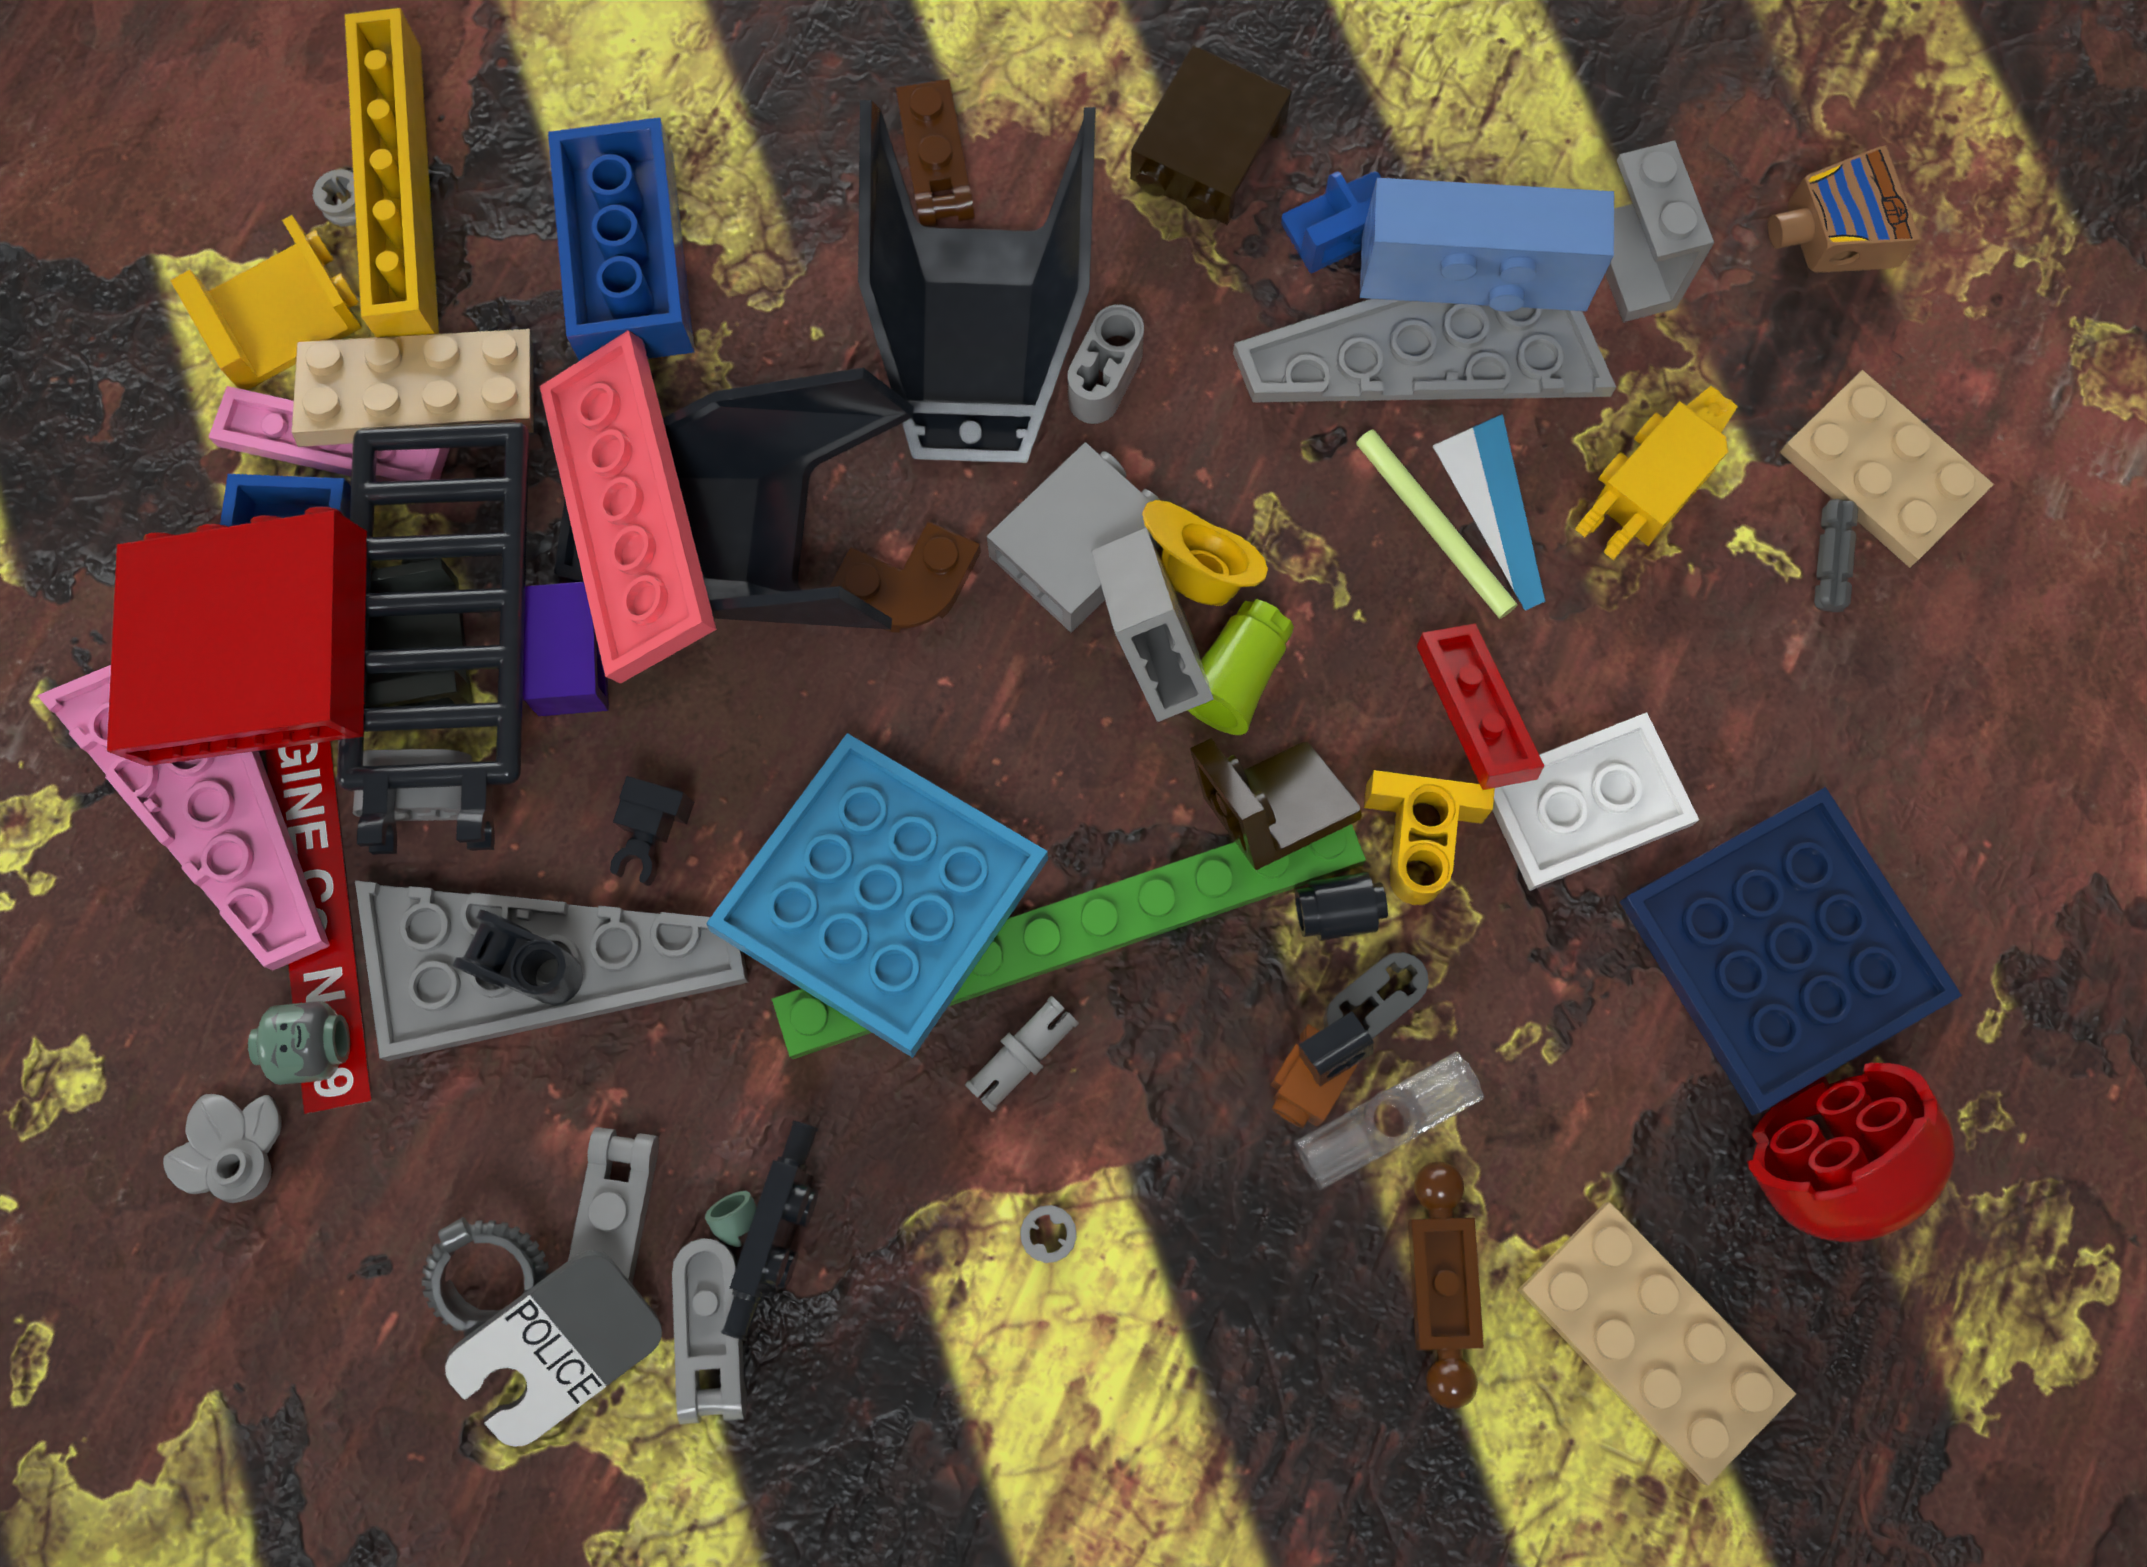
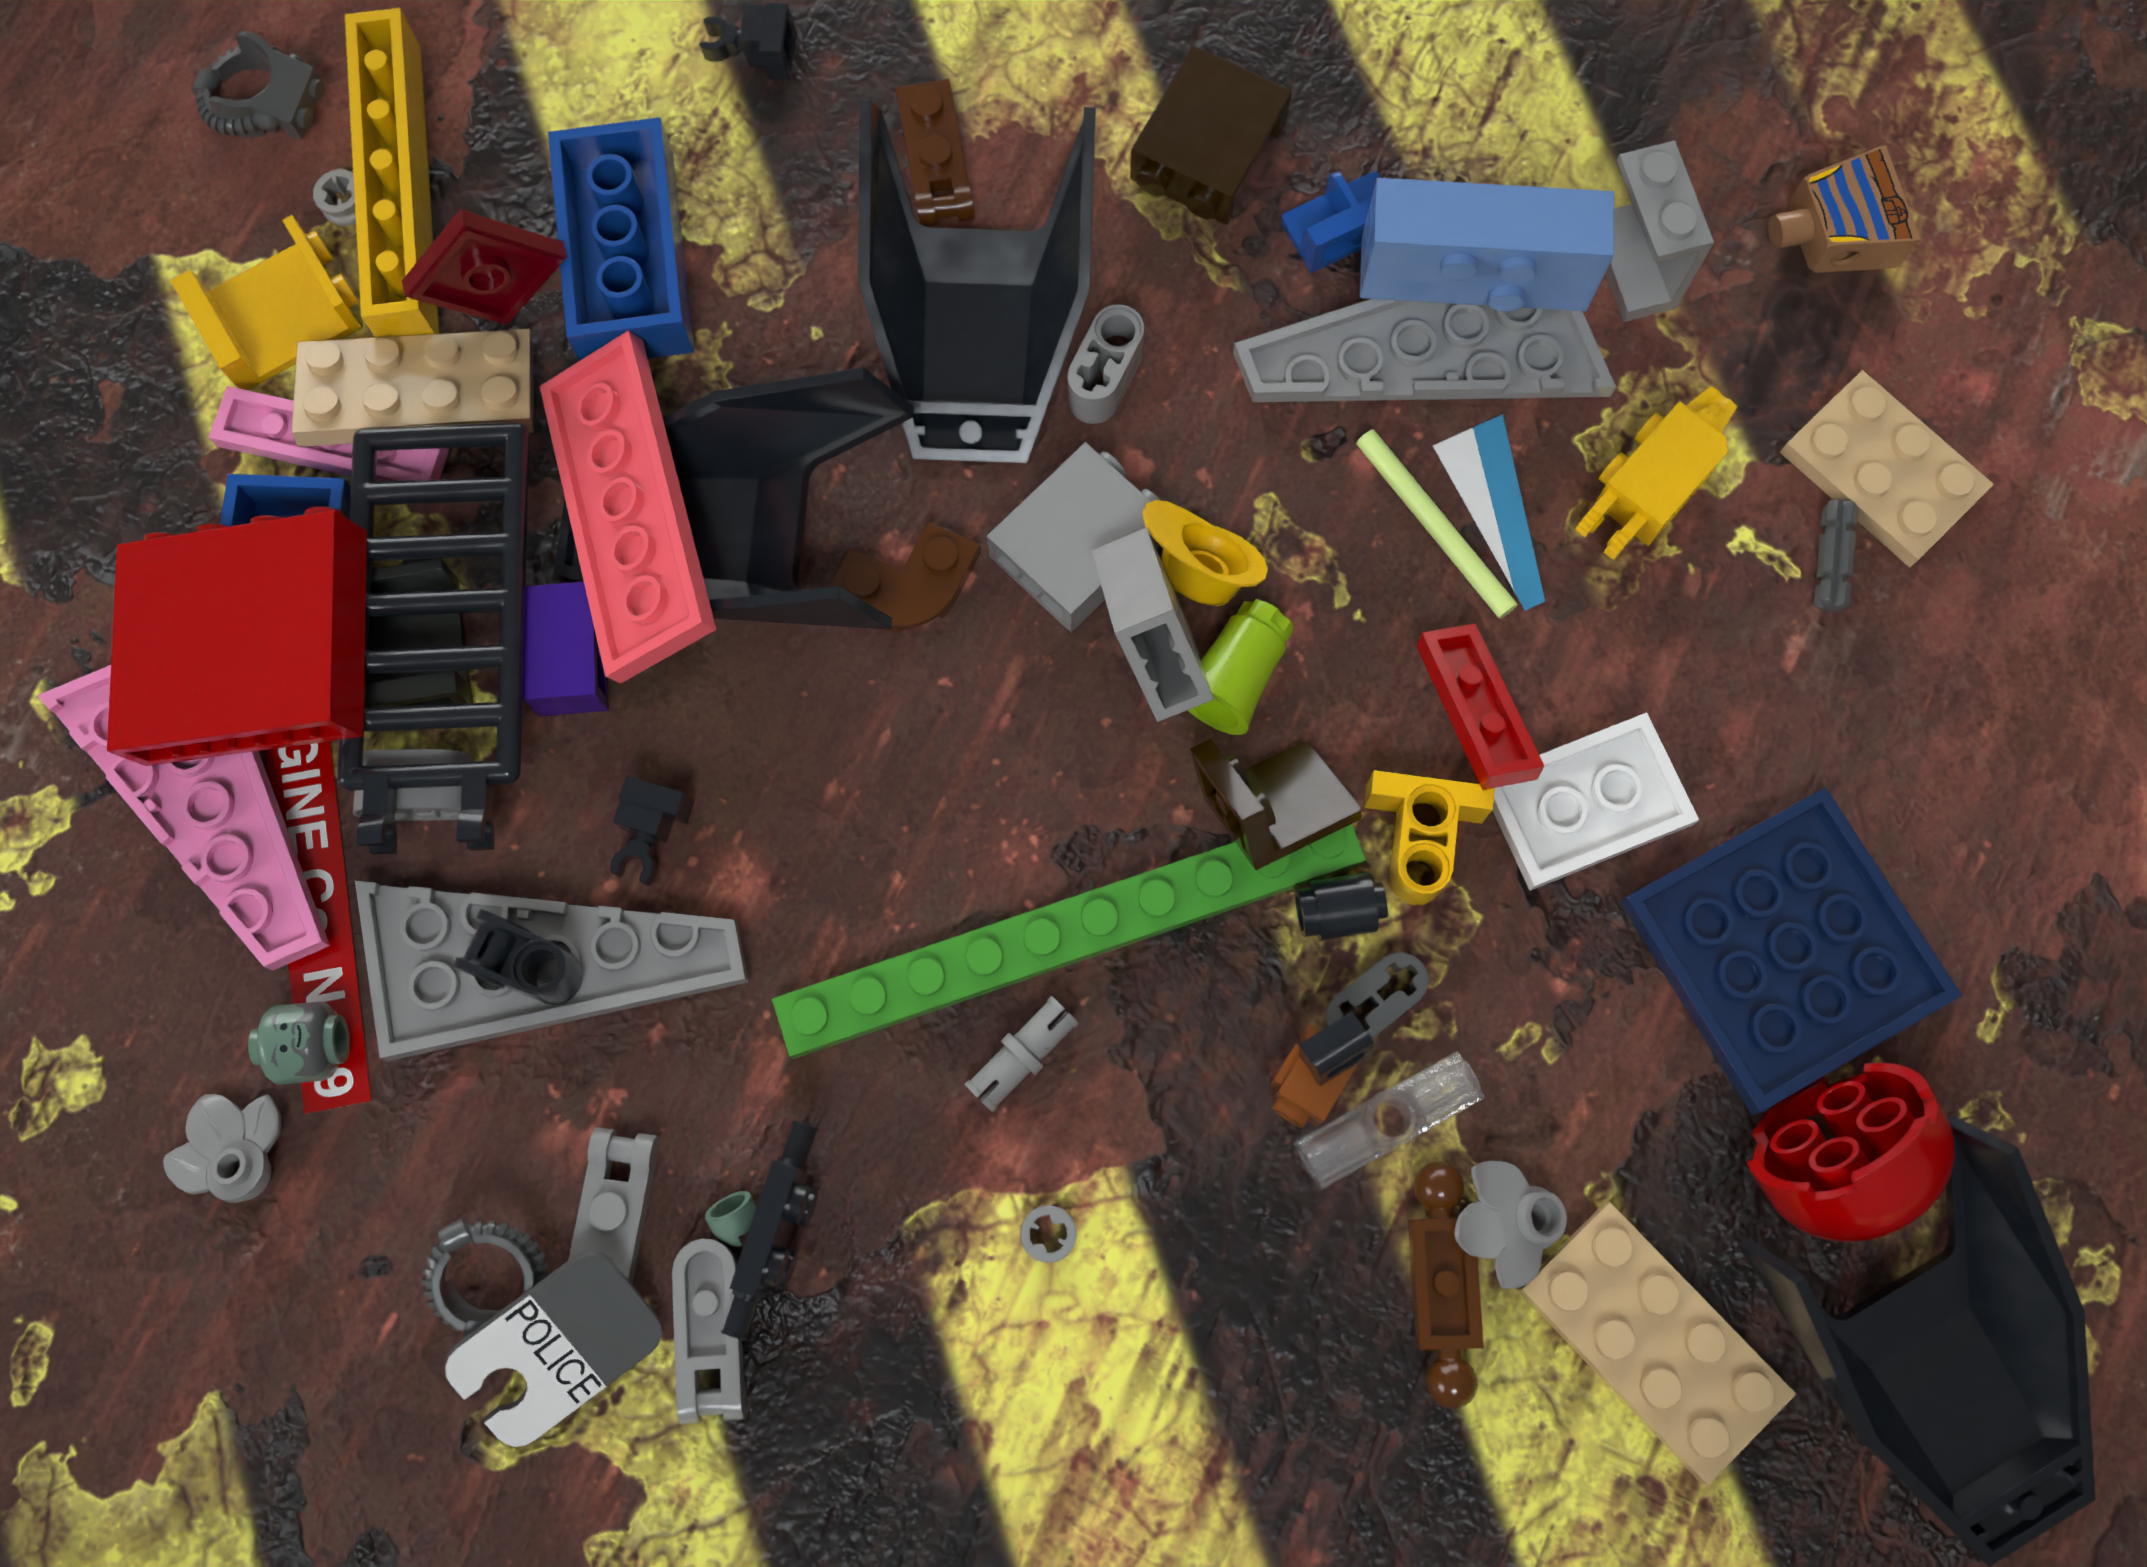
dark azure plate [706,733,1048,1058] -> none
none -> dark grey piece [191,31,325,139]
none -> dark red plate [402,209,567,325]
none -> black piece [699,3,797,80]
none -> light grey plate [1454,1161,1567,1289]
none -> black windscreen [1739,1115,2096,1567]

